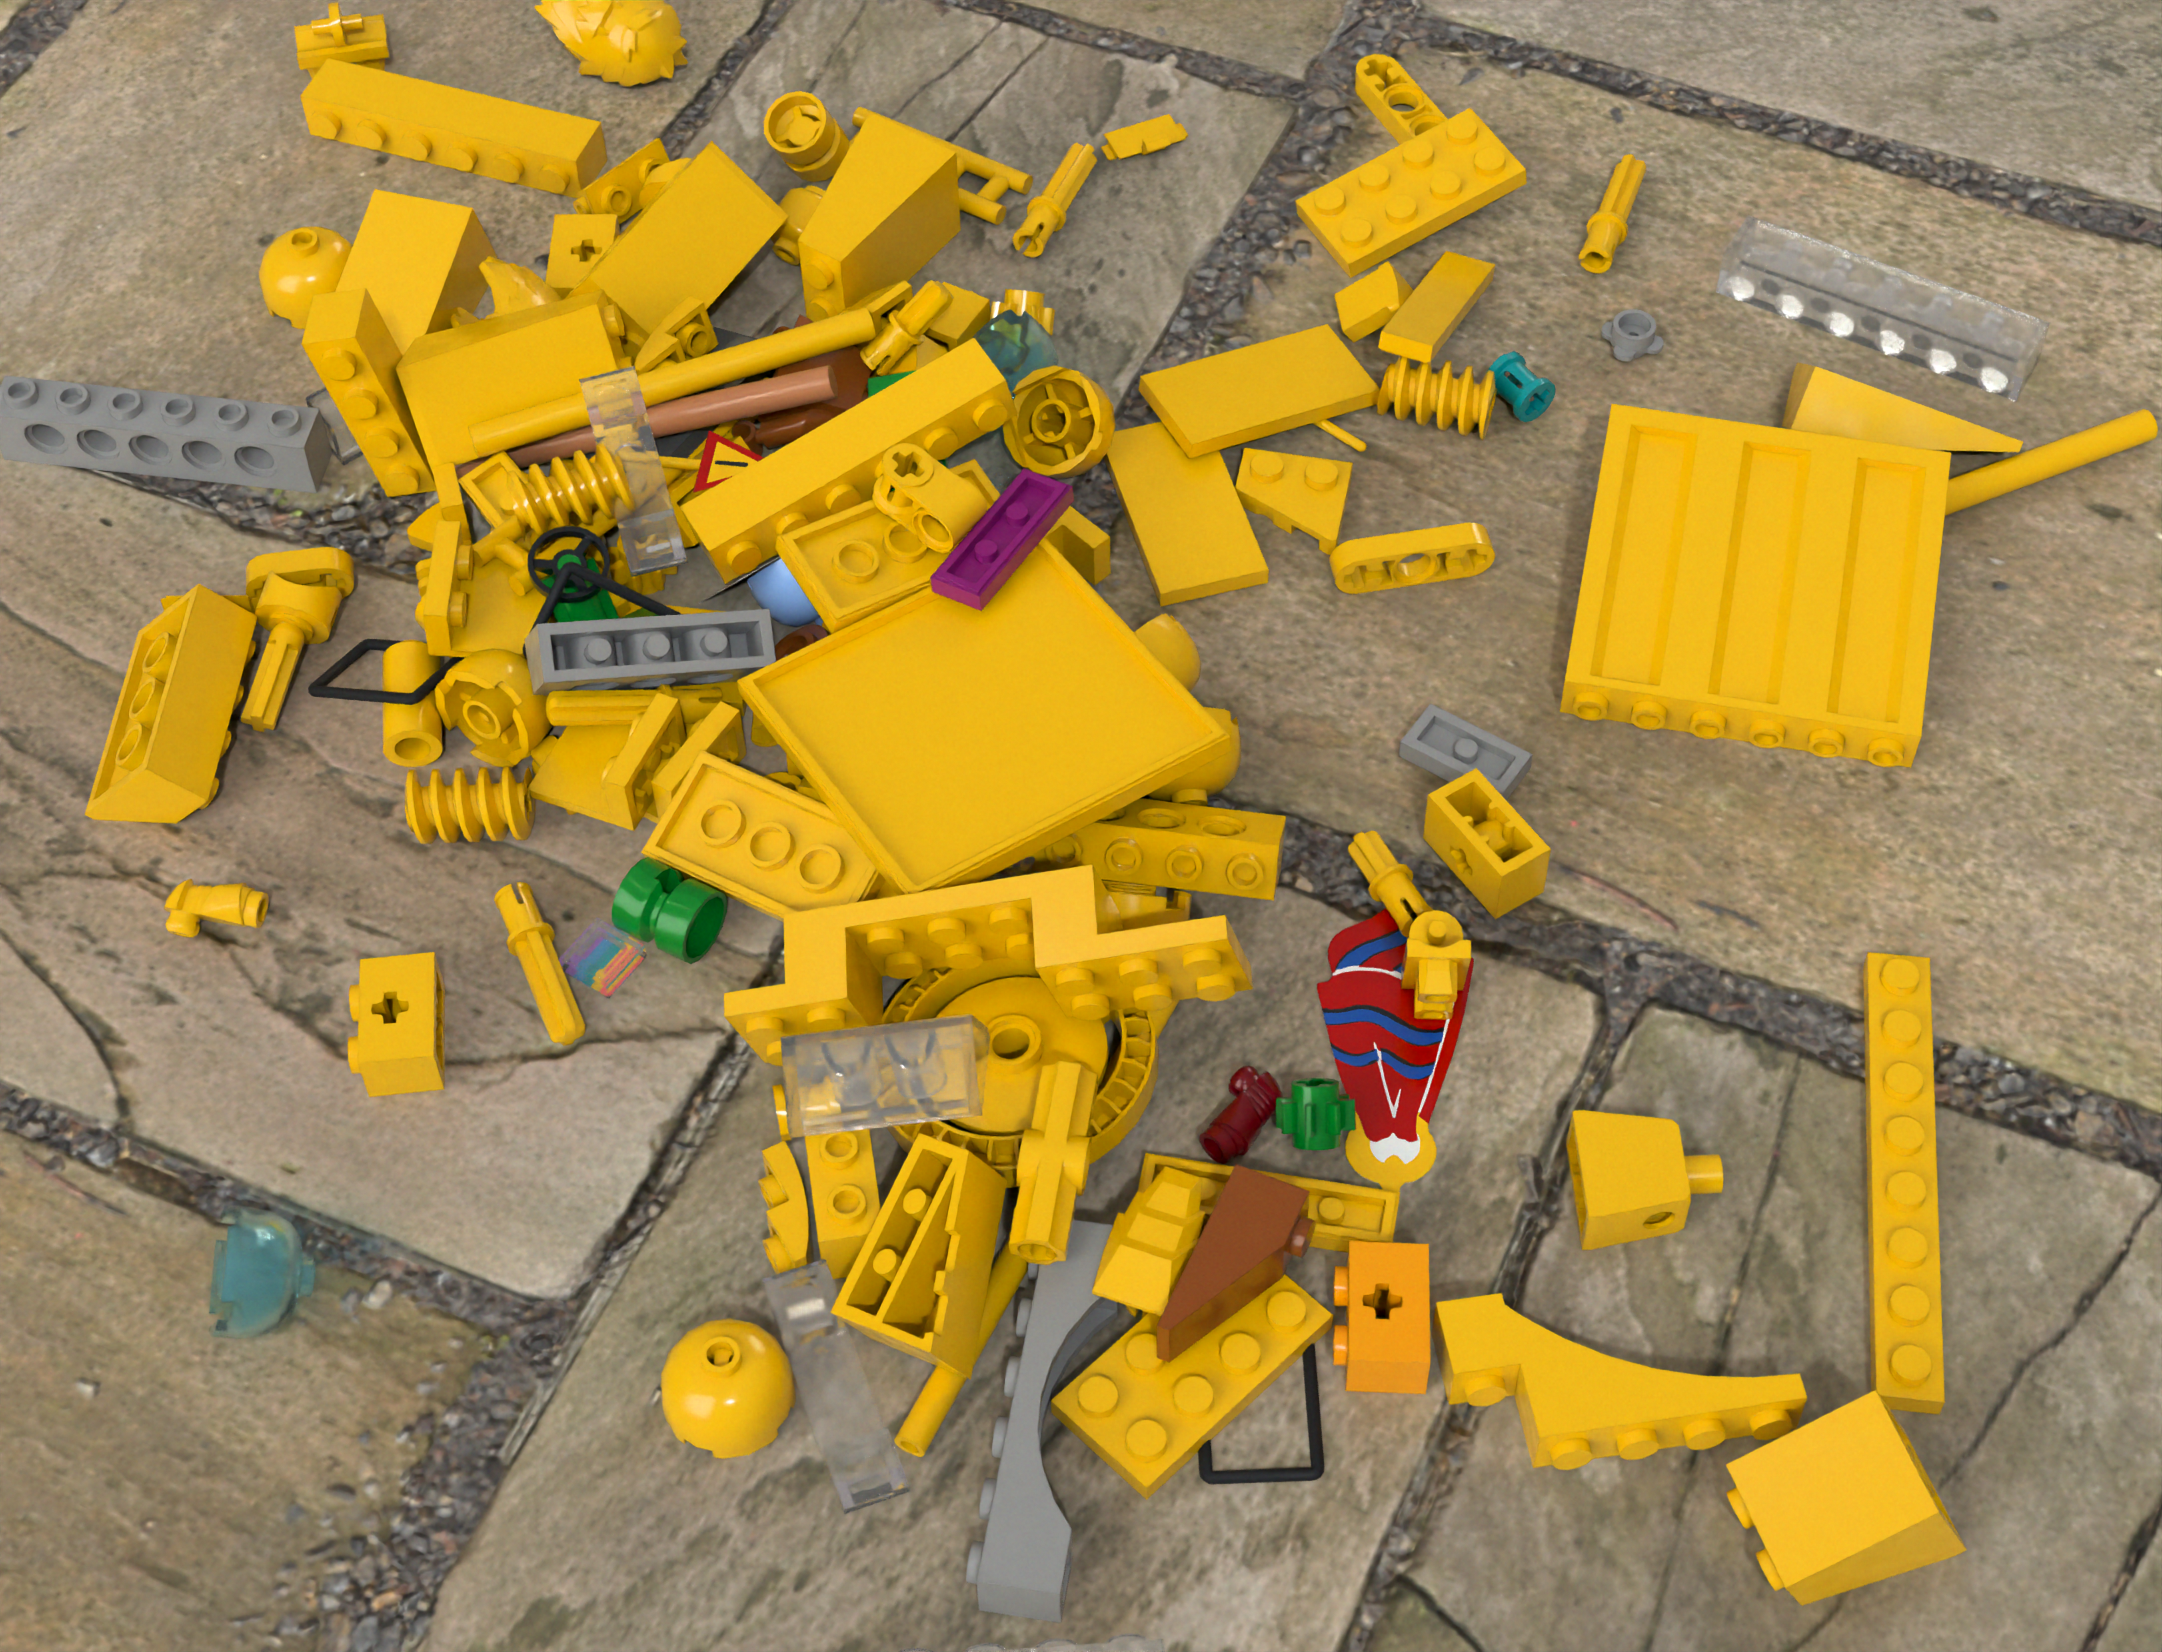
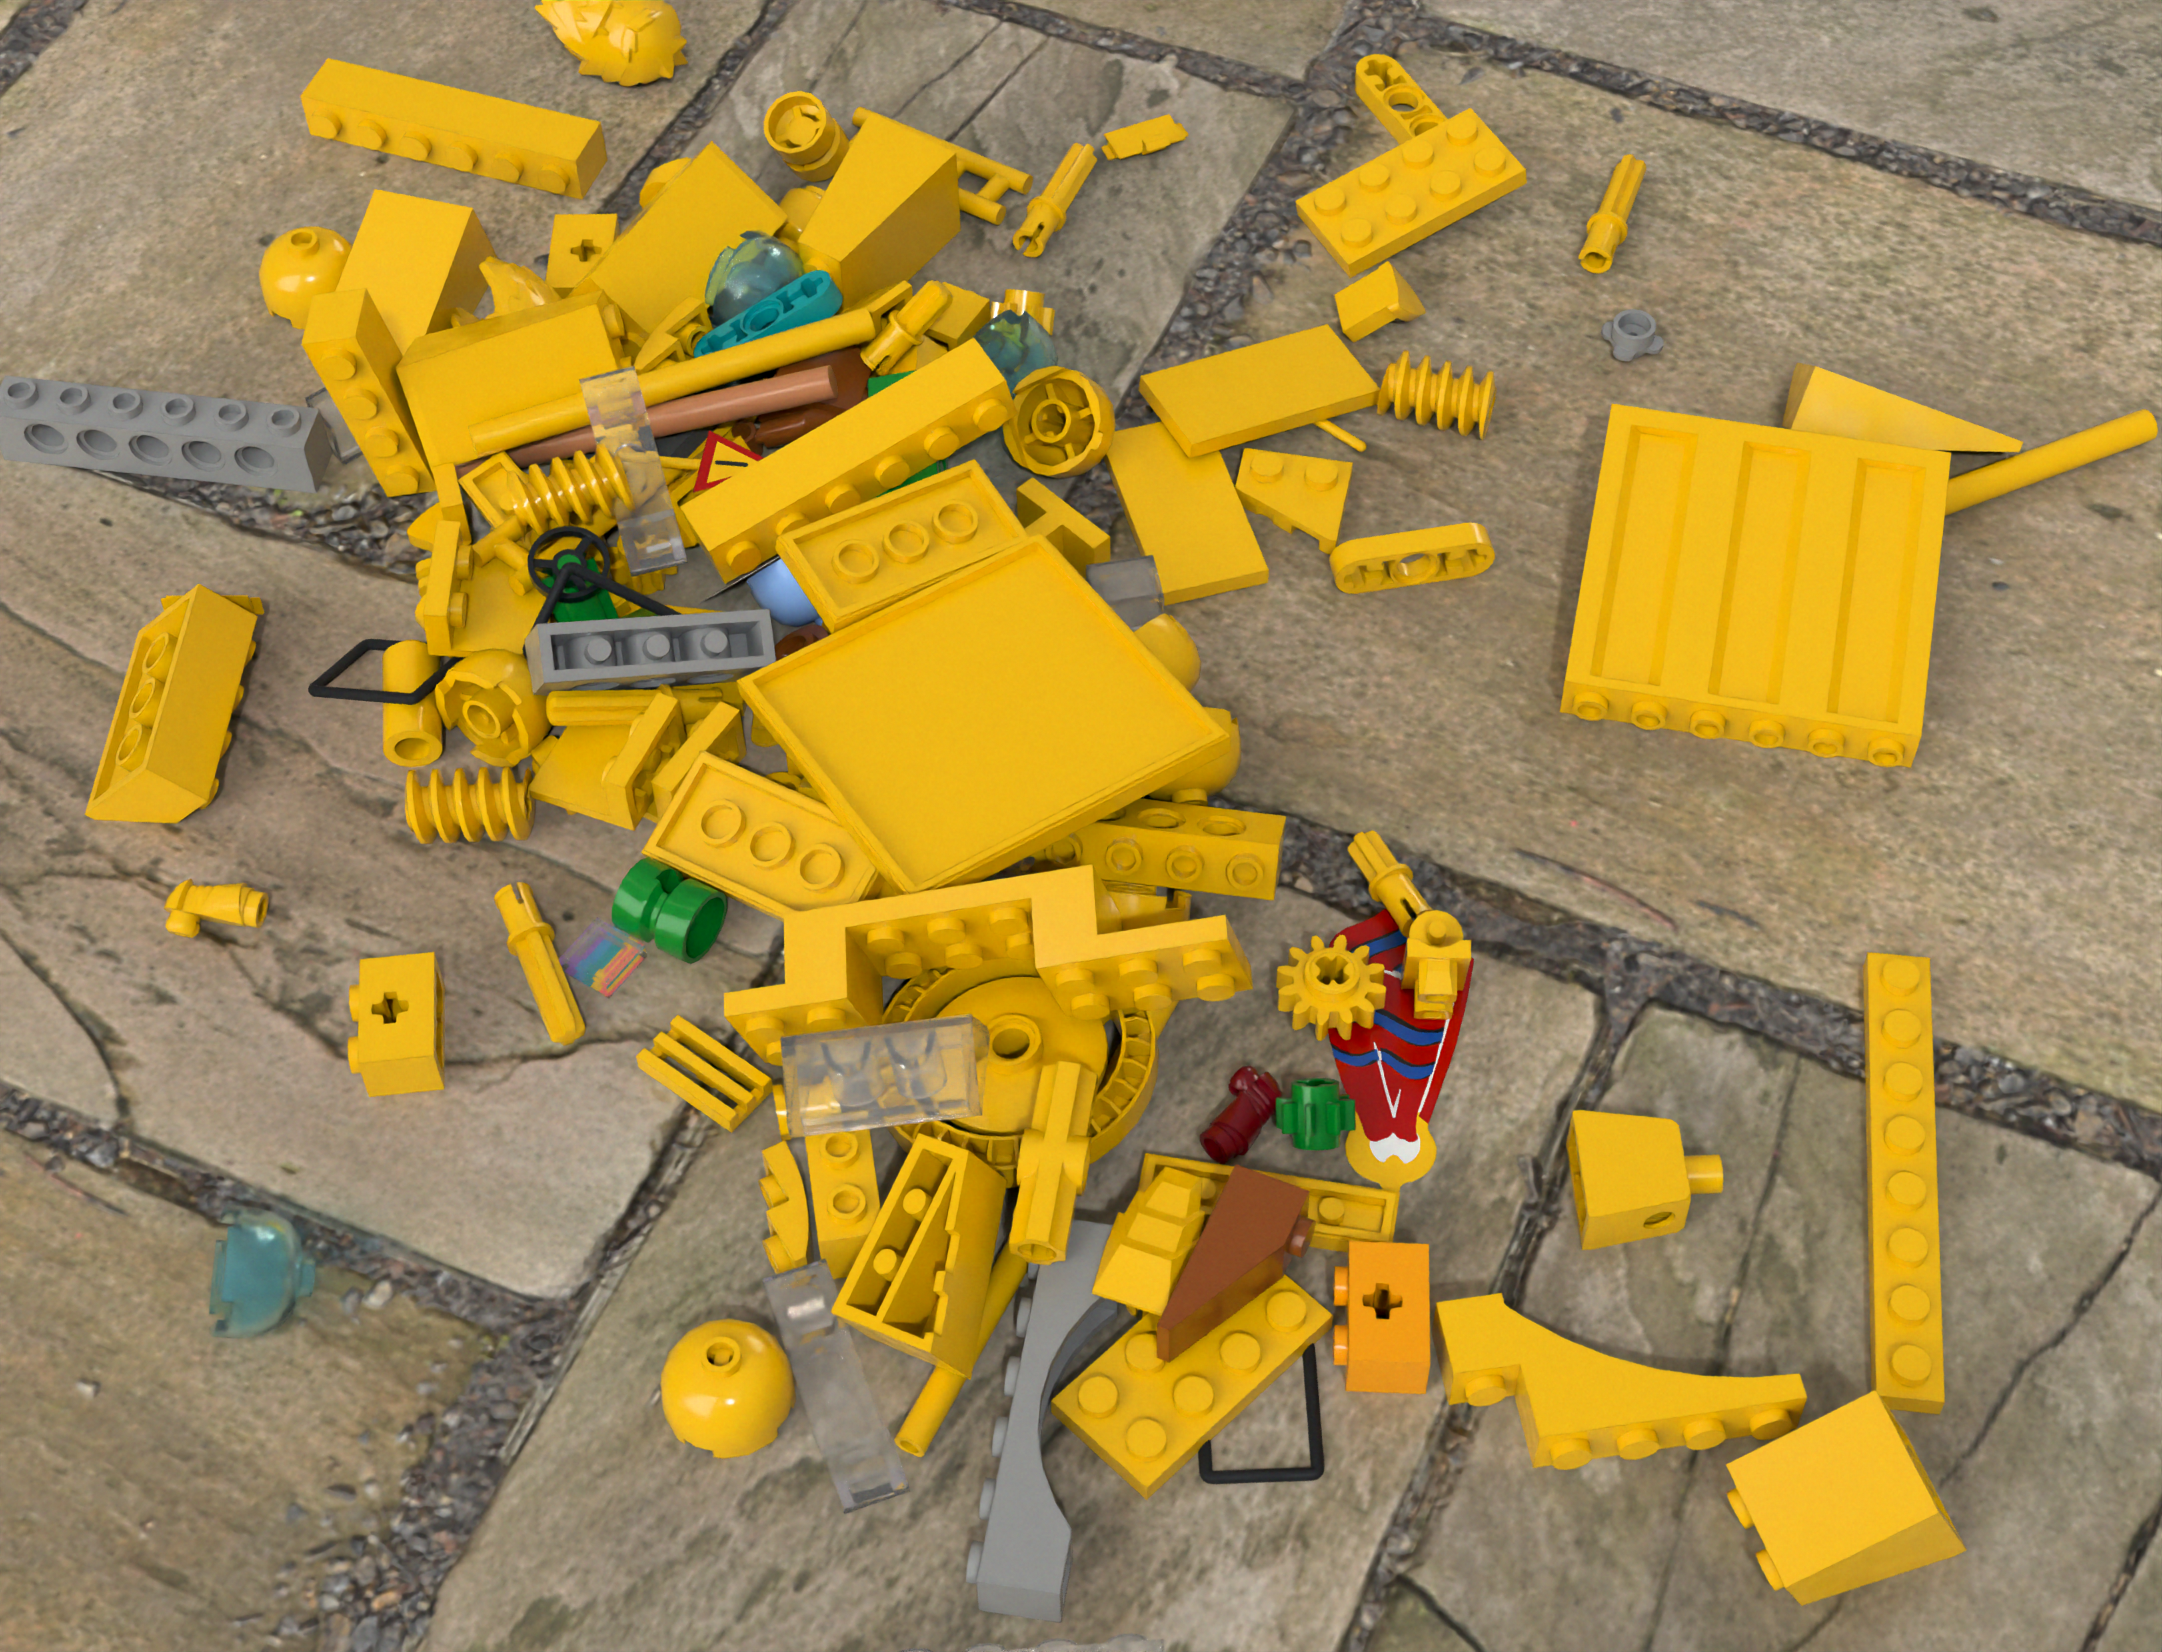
yellow piece [240,570,342,732] -> none
yellow beam [246,547,354,599] -> none
yellow hips [294,2,389,79] -> none
yellow hinge [573,138,670,225] -> none
yellow piece [872,443,987,553] -> none
magenta tile [930,468,1074,611] -> none
yellow tile [1378,251,1496,363] -> none
light grey plate [1399,703,1533,801] -> none
yellow brick [1423,768,1551,919] -> none
teal bush [1487,351,1556,422] -> none
clear brick [1716,215,2050,401] -> none
none -> yellow tile [636,1015,773,1133]
none -> teal beam [694,270,843,358]
none -> clear light blue cylinder [705,230,806,329]
none -> clear brick [1086,555,1164,632]
none -> yellow gear [1276,935,1386,1041]

